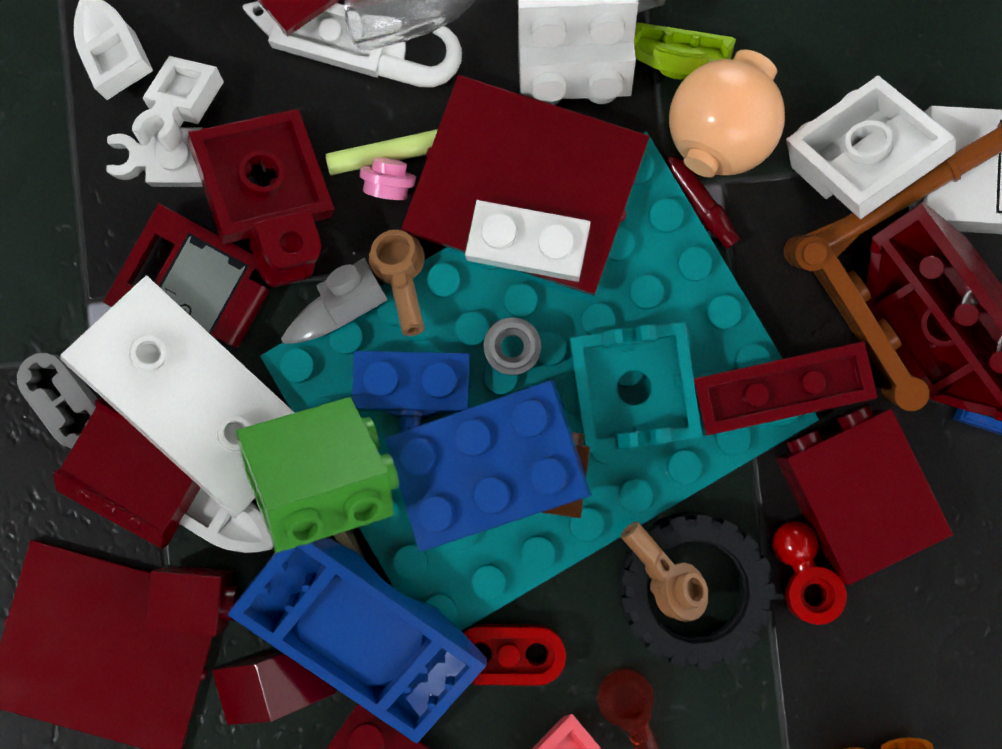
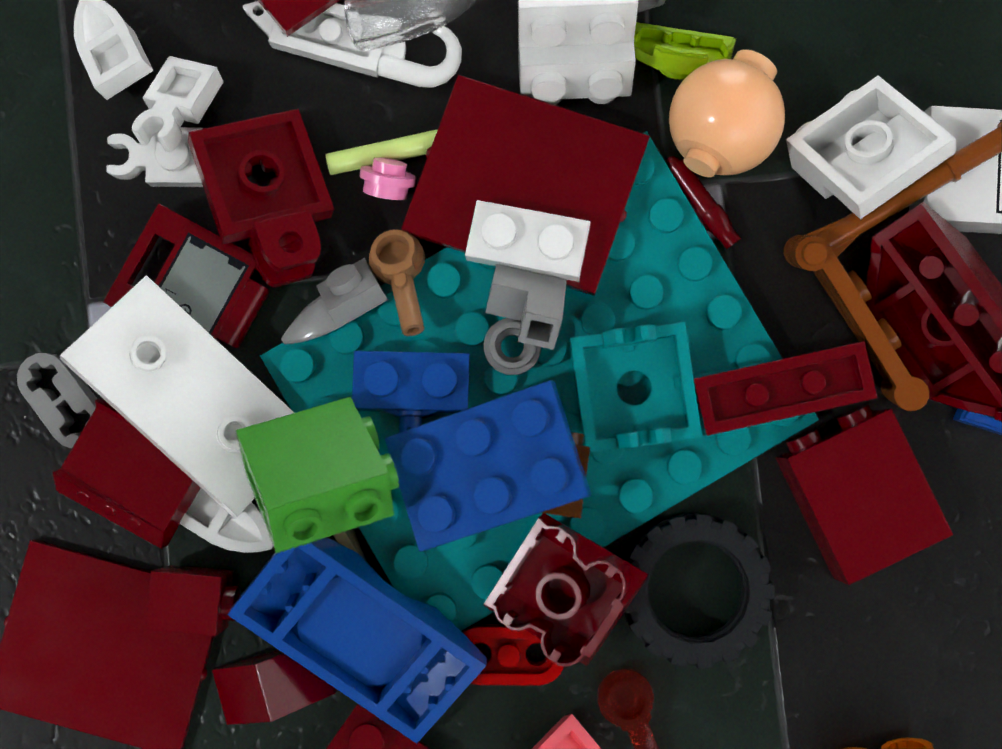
medium nougat plate [621,522,708,622] -> none
red plate [772,521,847,625] -> none
none -> dark red slope [483,513,649,667]
none -> light grey piece [486,264,567,350]

